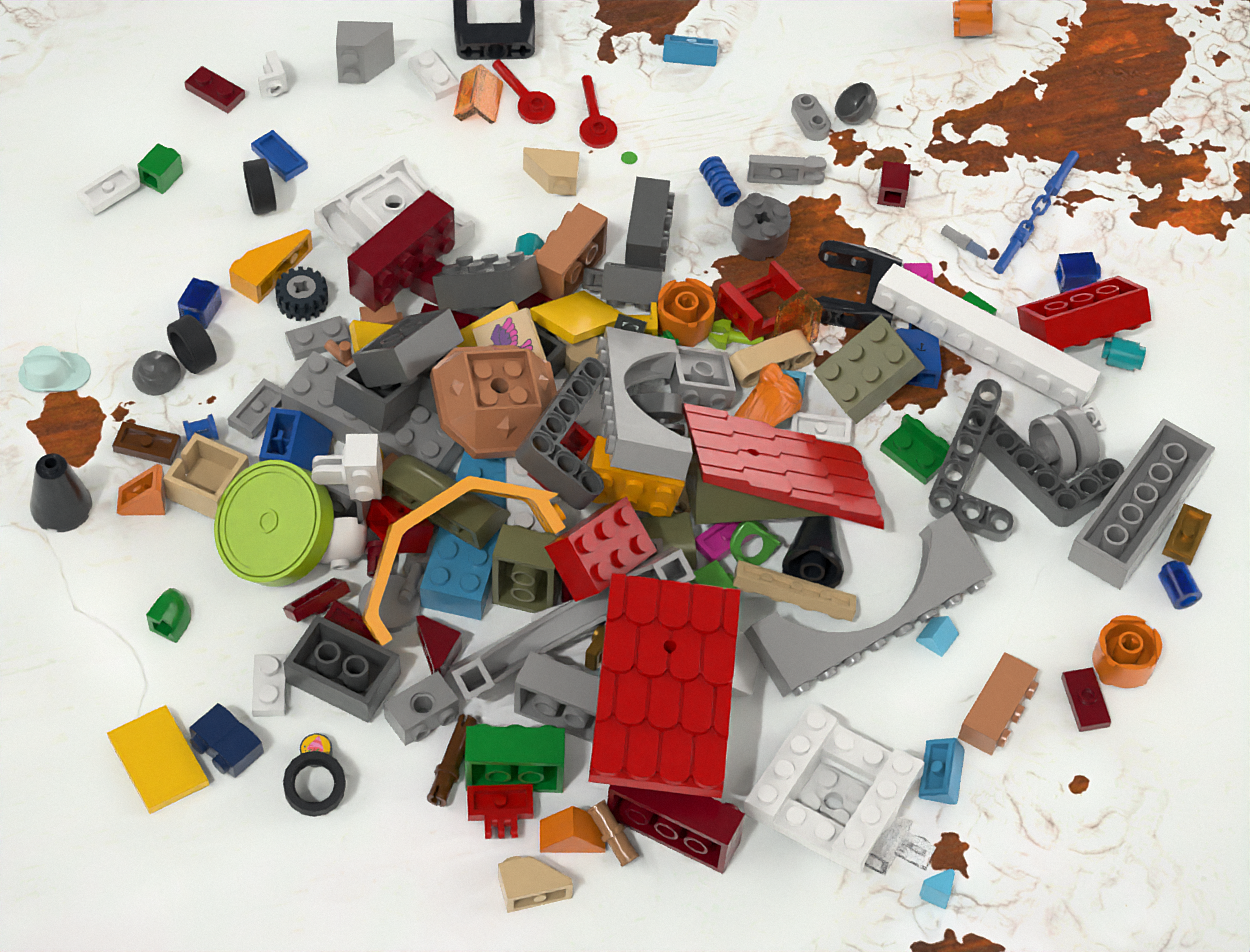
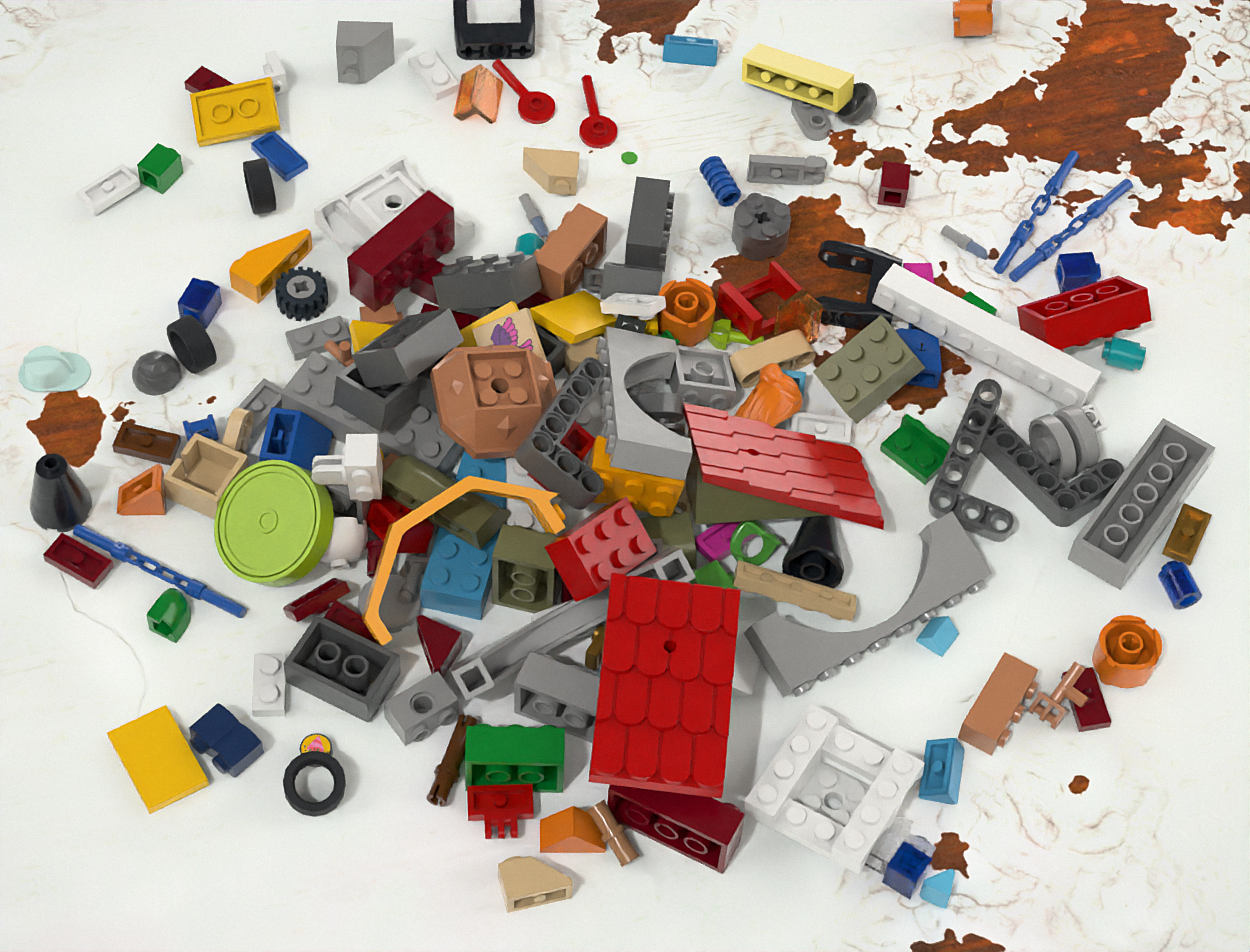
none -> dark red plate [43,532,114,589]
none -> blue piece [73,524,246,618]
none -> yellow tile [190,77,281,147]
none -> tan beam [222,407,254,455]
none -> light grey piece [519,193,548,237]
none -> white plate [600,293,666,320]
none -> light yellow brick [742,43,855,112]
none -> clear blue brick [882,841,933,900]
none -> blue piece [1009,179,1133,282]
none -> nougat arm [1028,661,1088,730]

